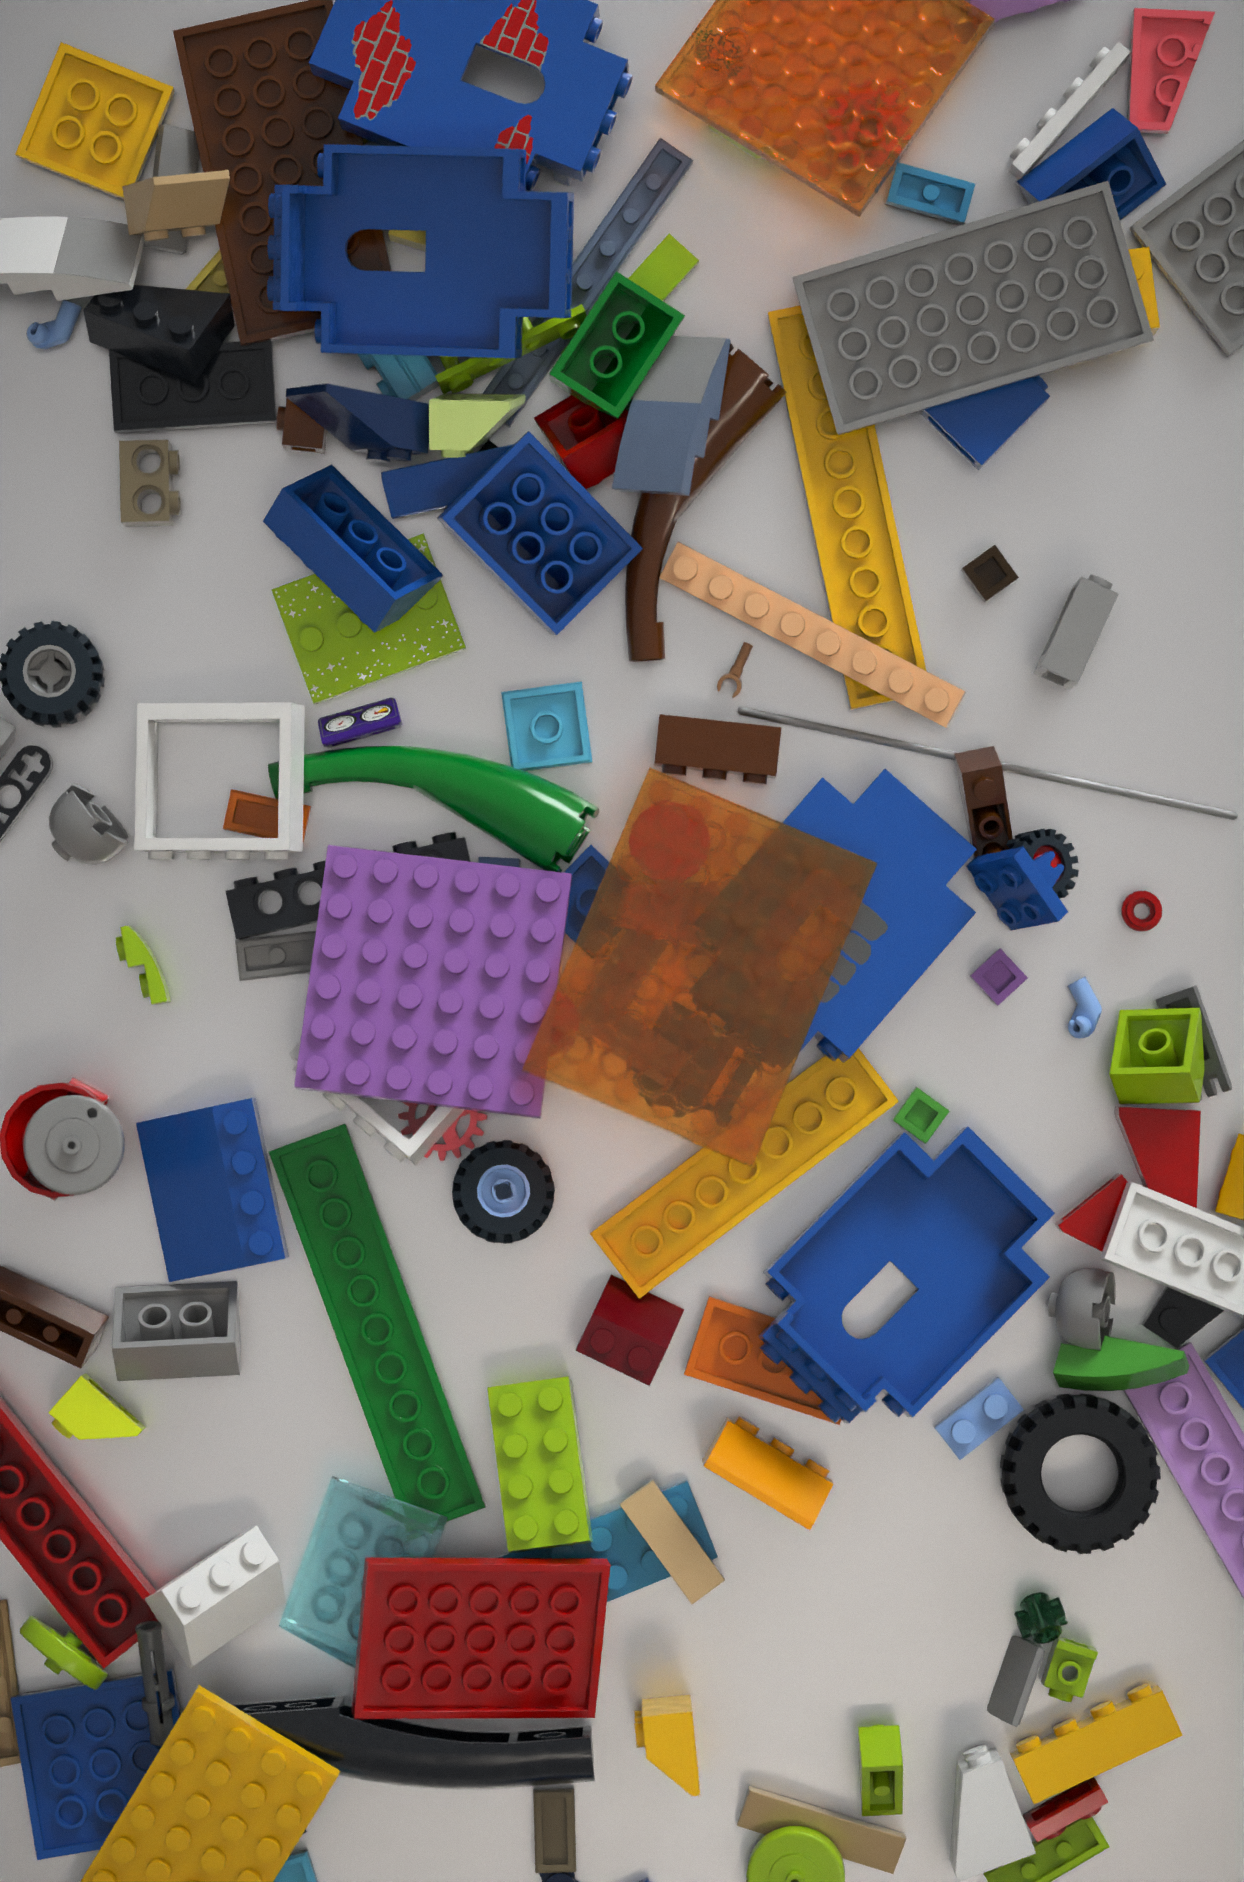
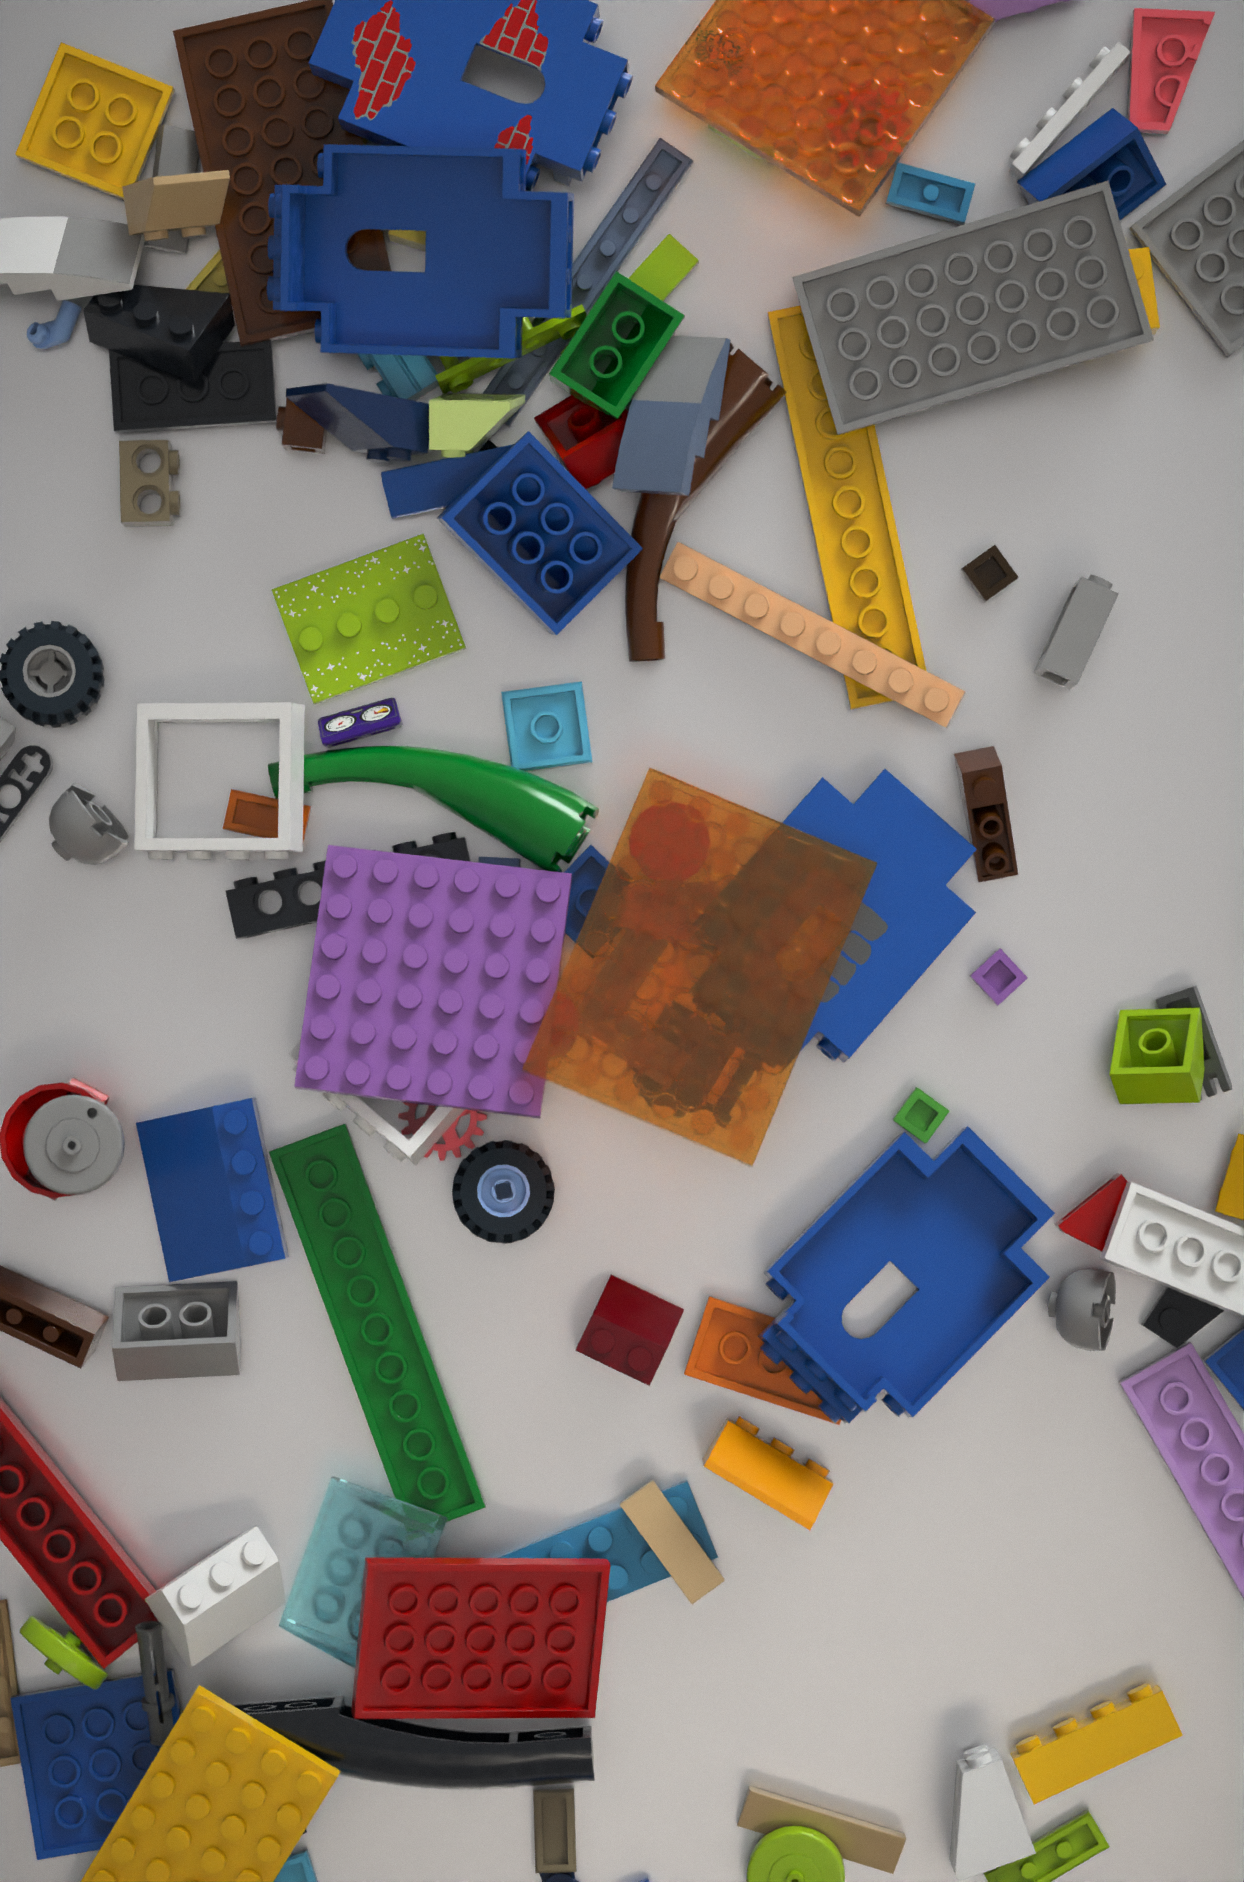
neon yellow slope [48,1373,146,1440] -> none
lime slope [116,926,171,1005] -> none
light grey tile [235,931,316,981] -> none
blue slope [263,465,443,633] -> none
lime brick [487,1376,593,1553] -> none
yellow plate [590,1048,899,1299] -> none
yellow slope [635,1695,700,1796] -> none
reddish brown brick [654,714,782,785] -> none
medium nougat hand [717,642,753,698] -> none
light grey piece [738,707,1238,820] -> none
lime slope [858,1725,903,1816] -> none
blue slope [921,375,1050,471] -> none
light blue plate [934,1377,1024,1460] -> none
blue plate [966,828,1079,930] -> none
light grey slope [987,1636,1045,1727] -> none
black tyre [1000,1393,1161,1554] -> none
clear green gear [1014,1592,1068,1644] -> none
red plate [1022,1777,1108,1842] -> none
lime brick [1041,1635,1098,1702] -> none
bright green slope [1053,1336,1189,1391] -> none
light blue arm [1068,977,1102,1039] -> none
red slope [1115,1107,1201,1208] -> none
red plate [1121,891,1162,931] -> none

